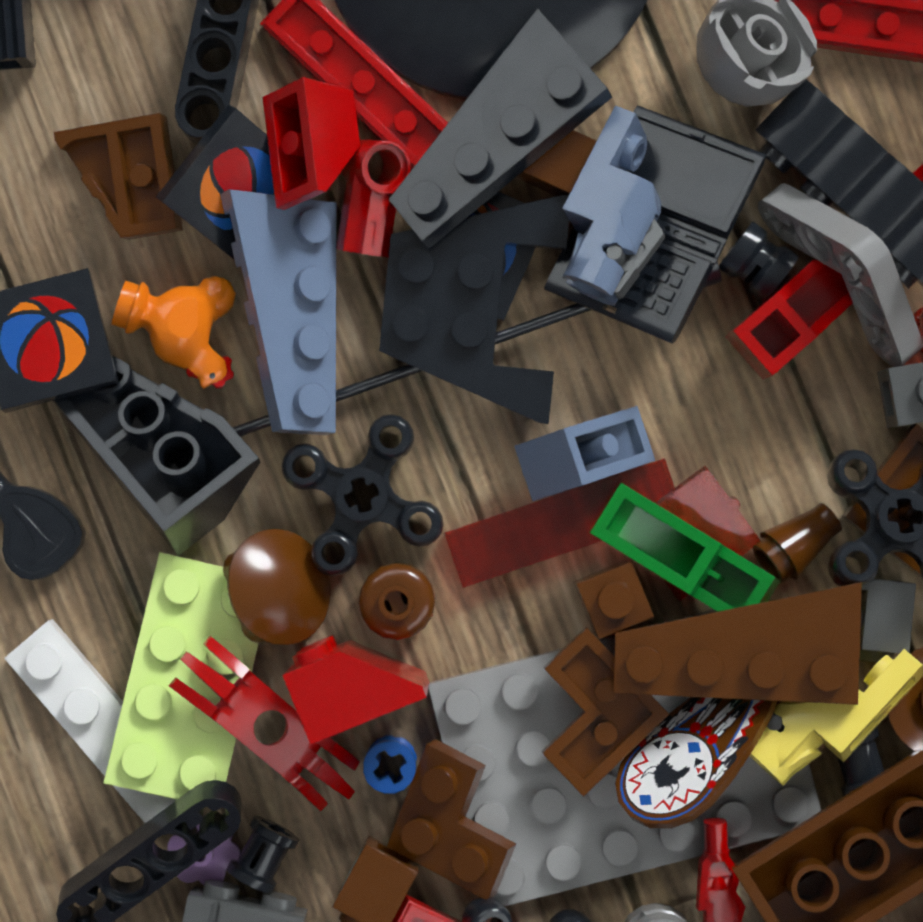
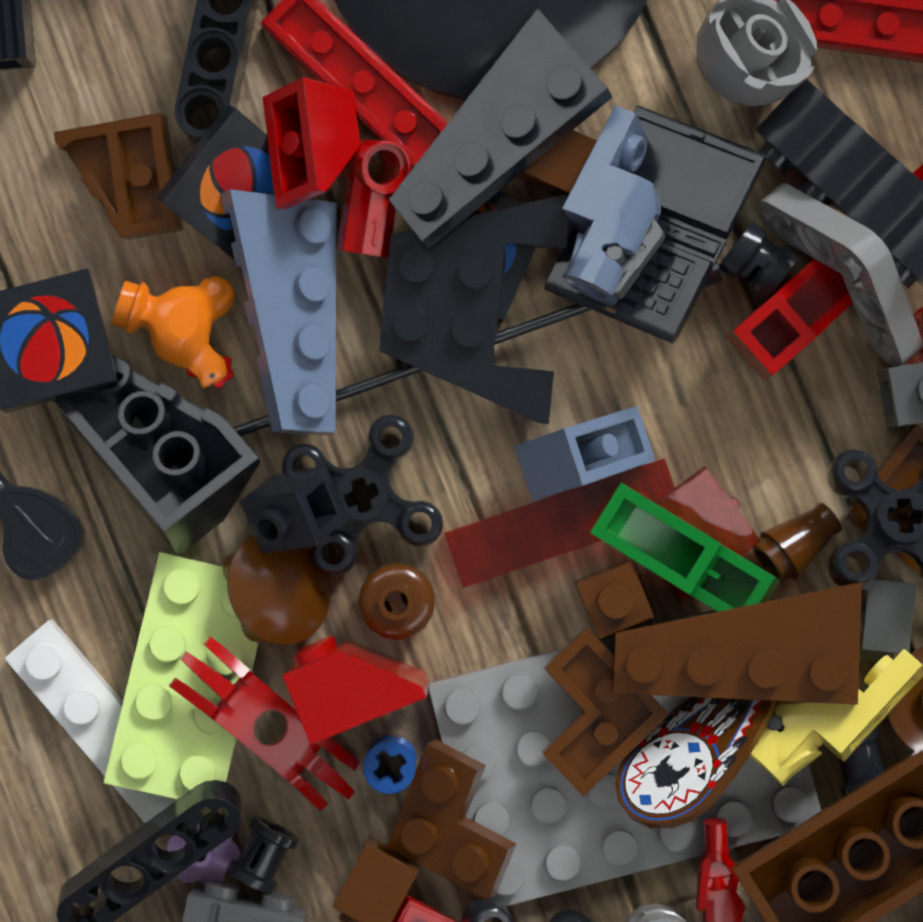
none -> black brick [240,466,348,554]

